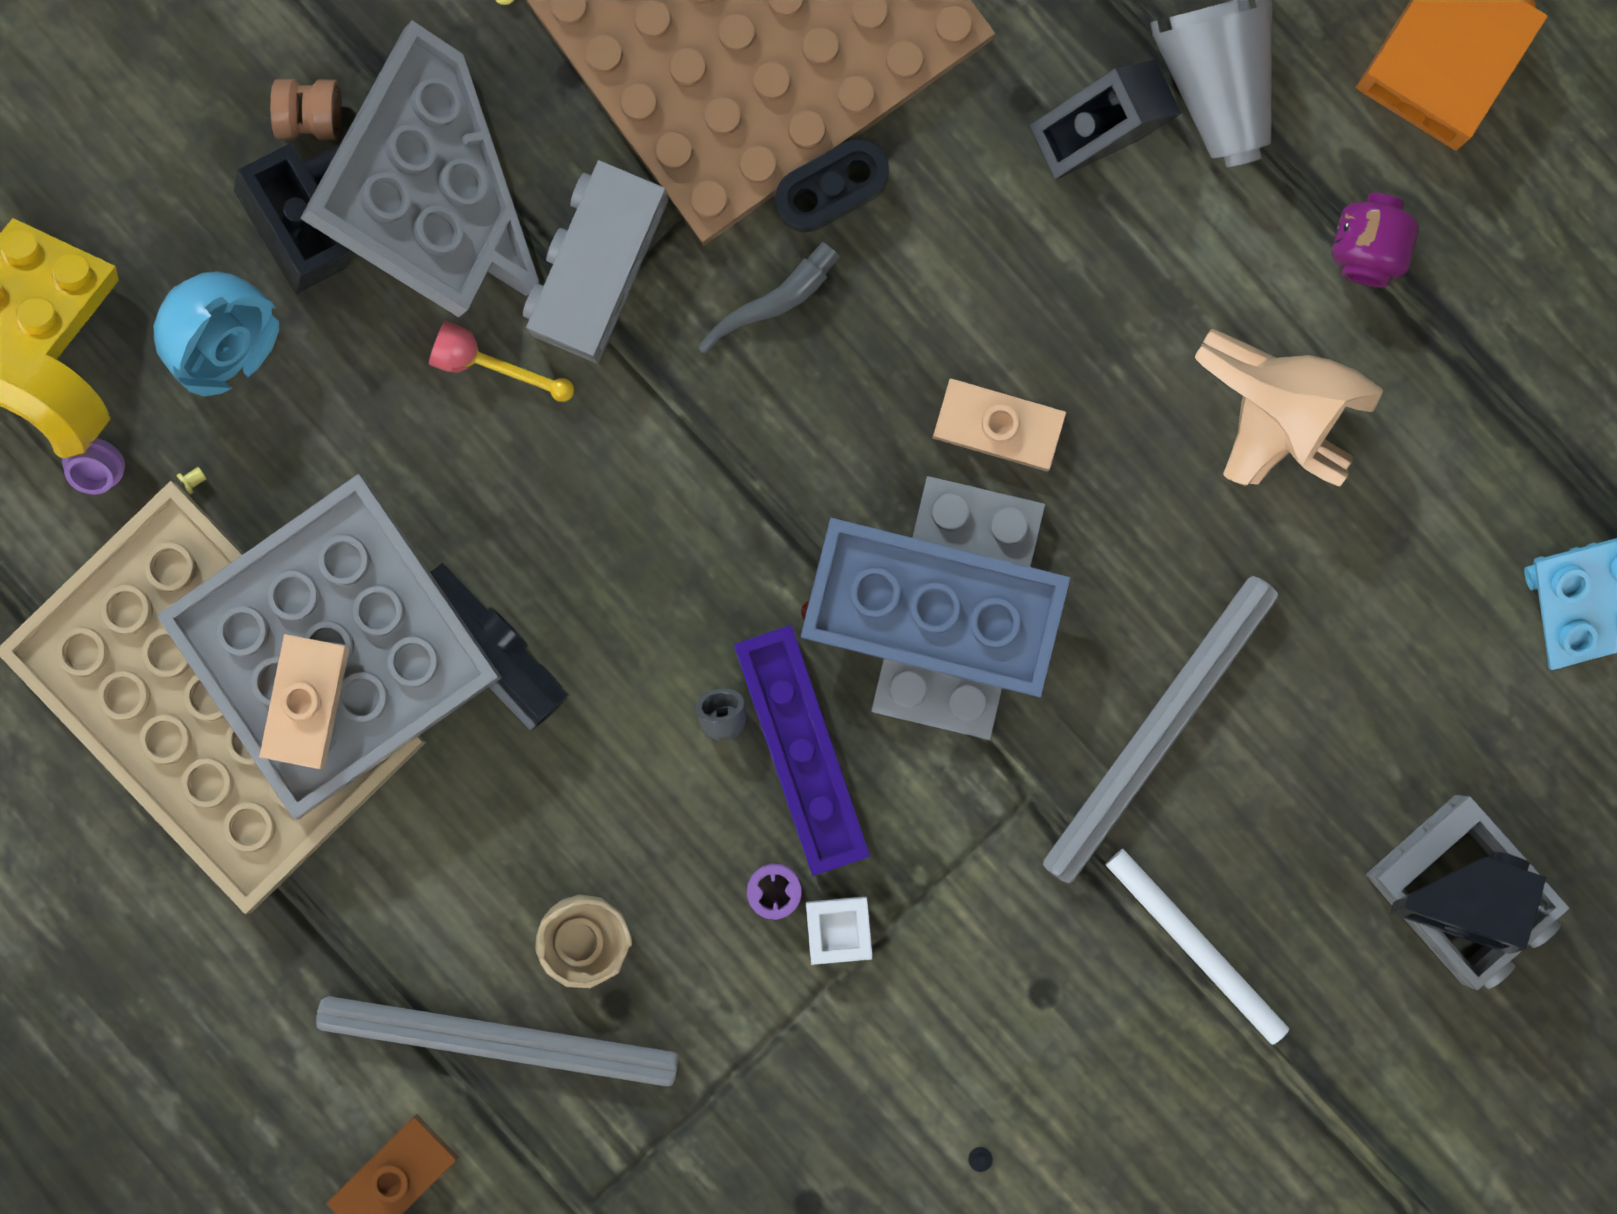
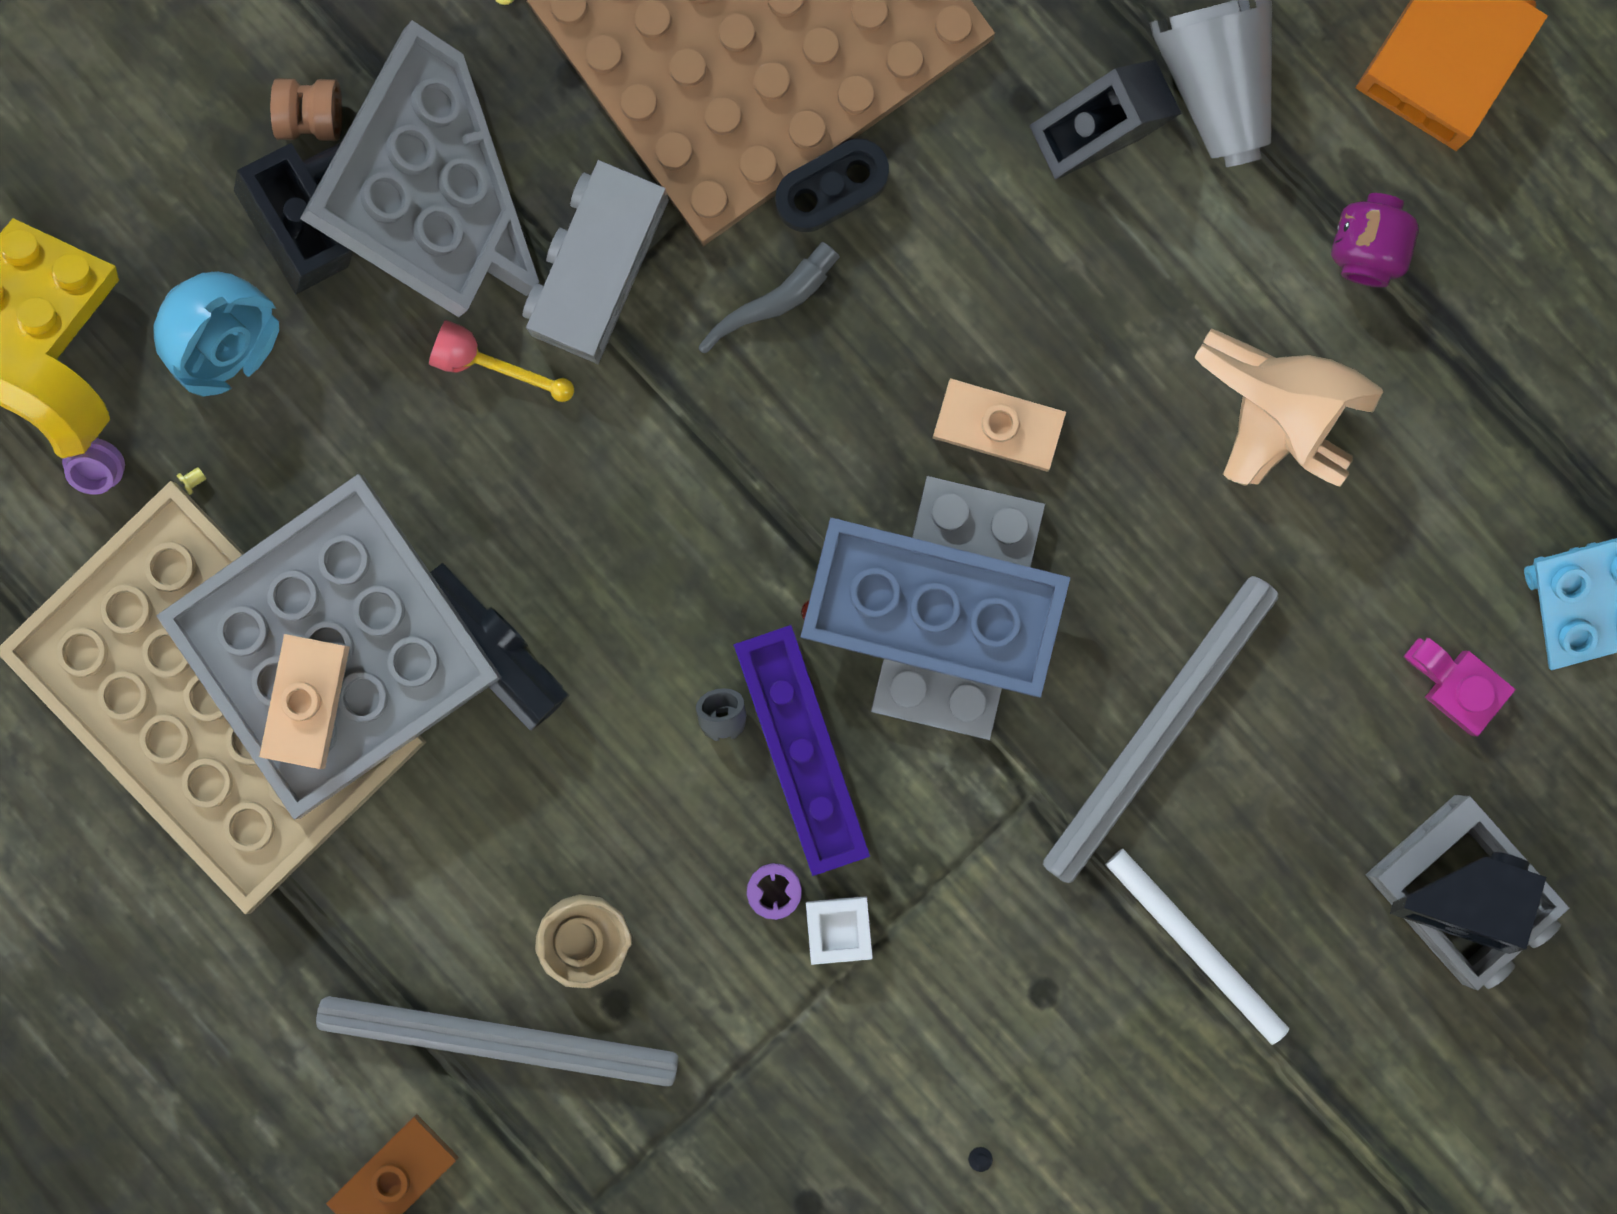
none -> dark pink plate [1403,638,1516,737]

